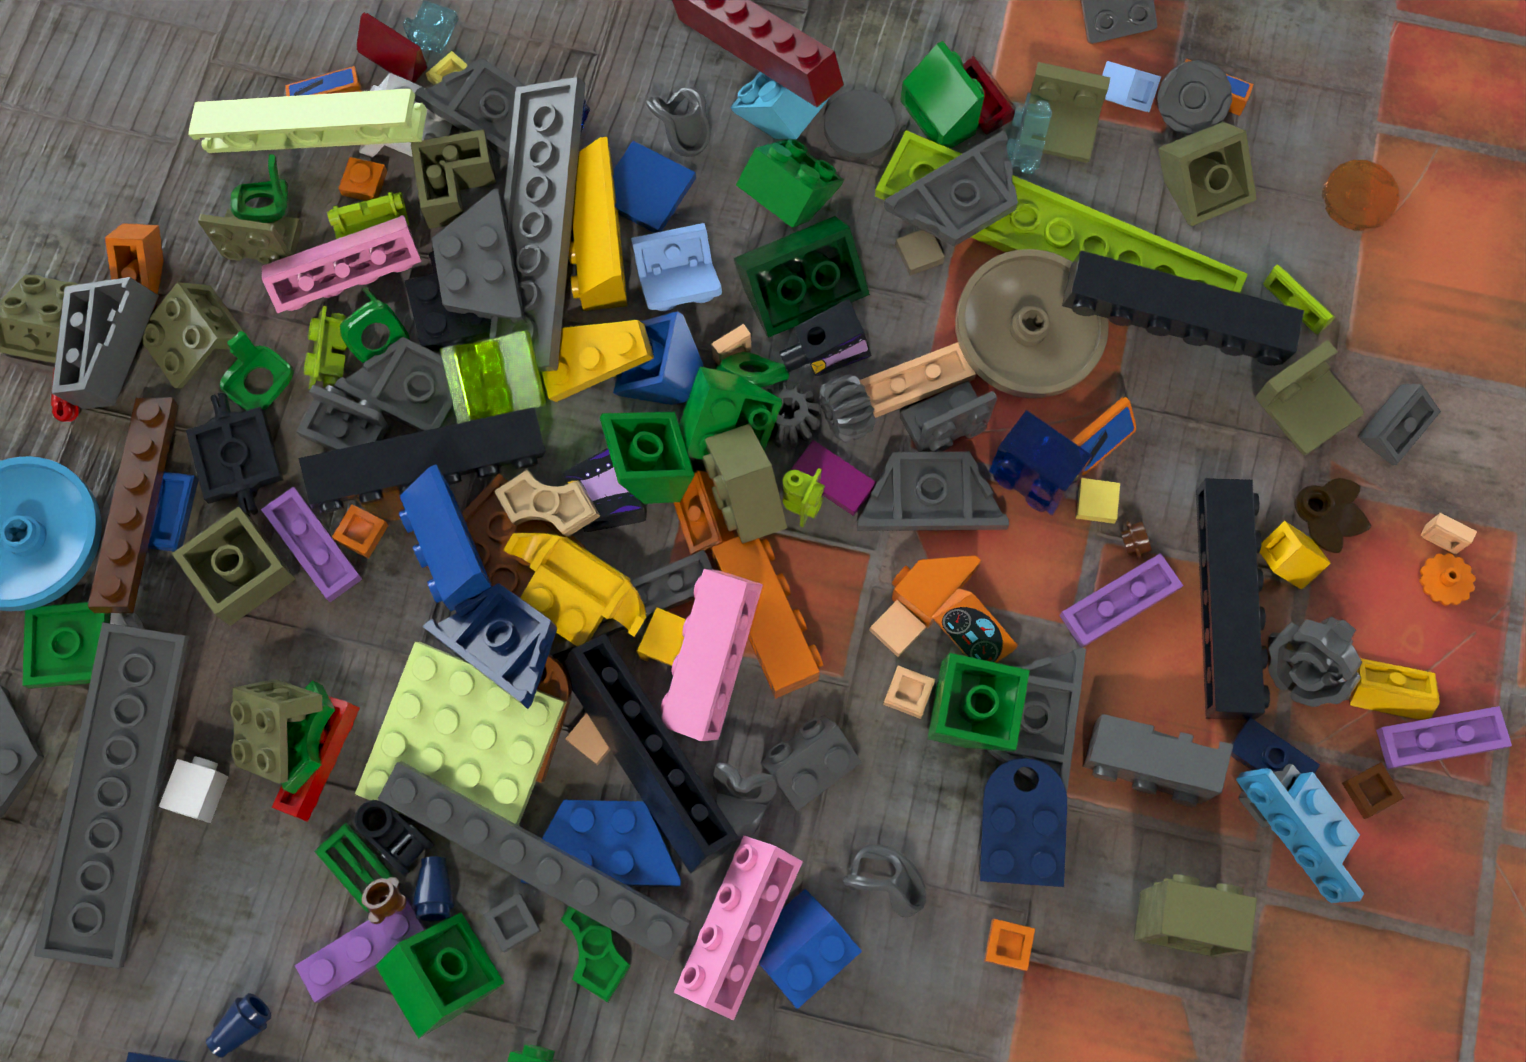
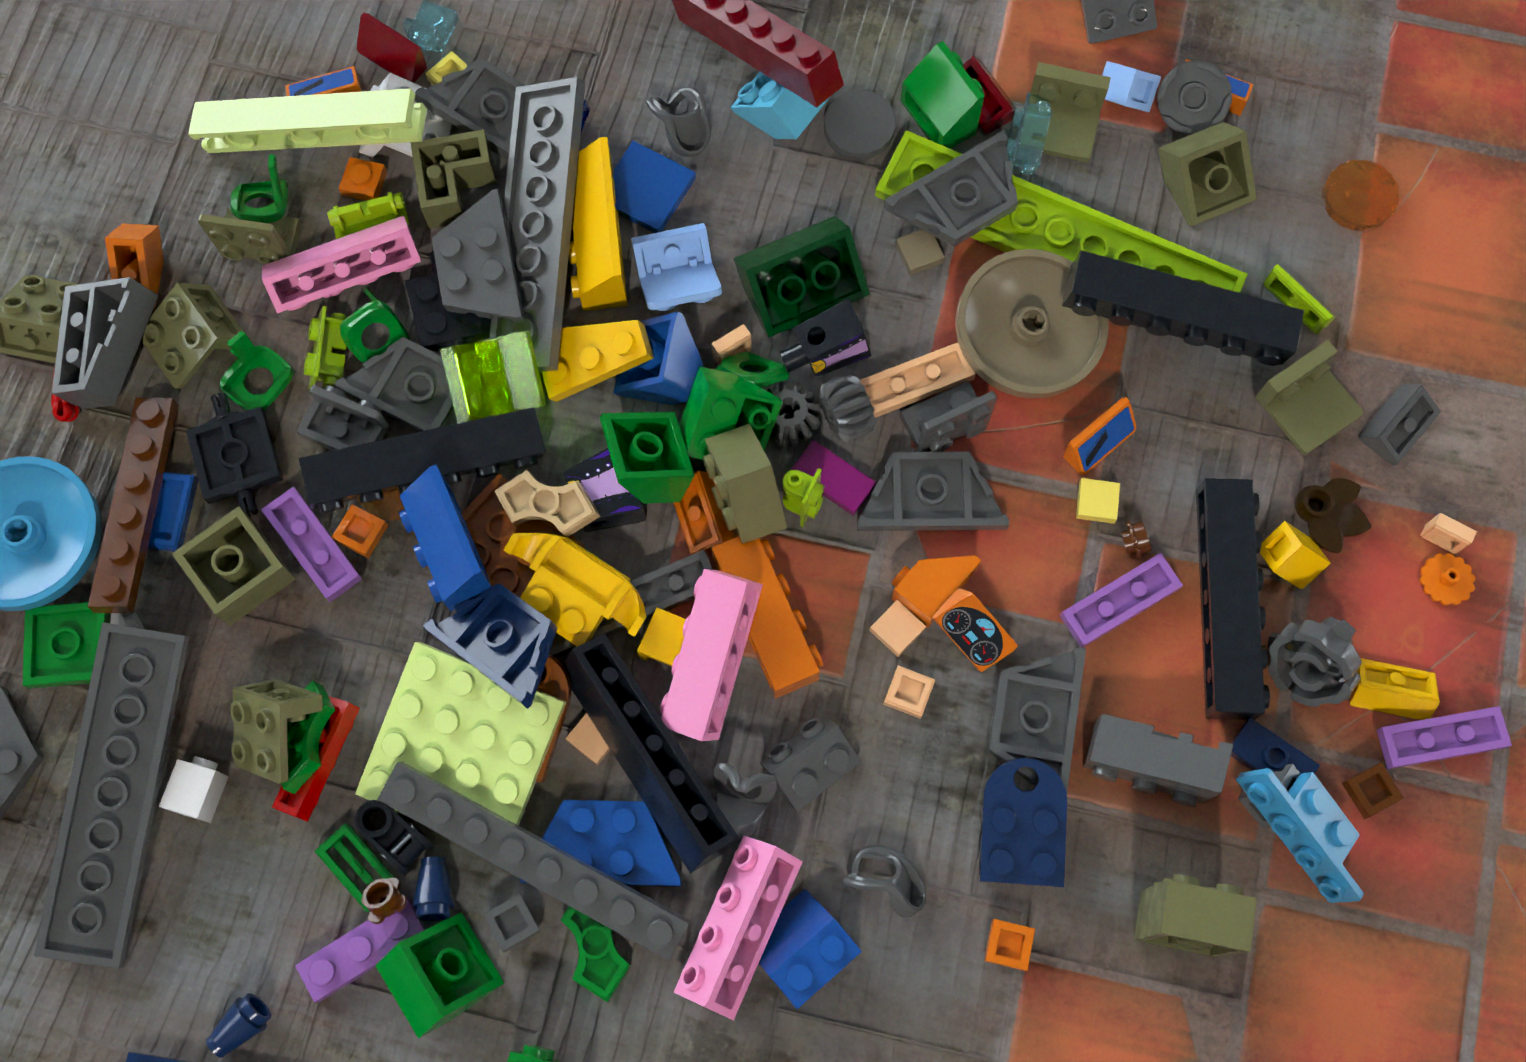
green slope [736,139,844,228] -> none
green slope [927,653,1030,751] -> none
clear blue brick [989,410,1092,515] -> none

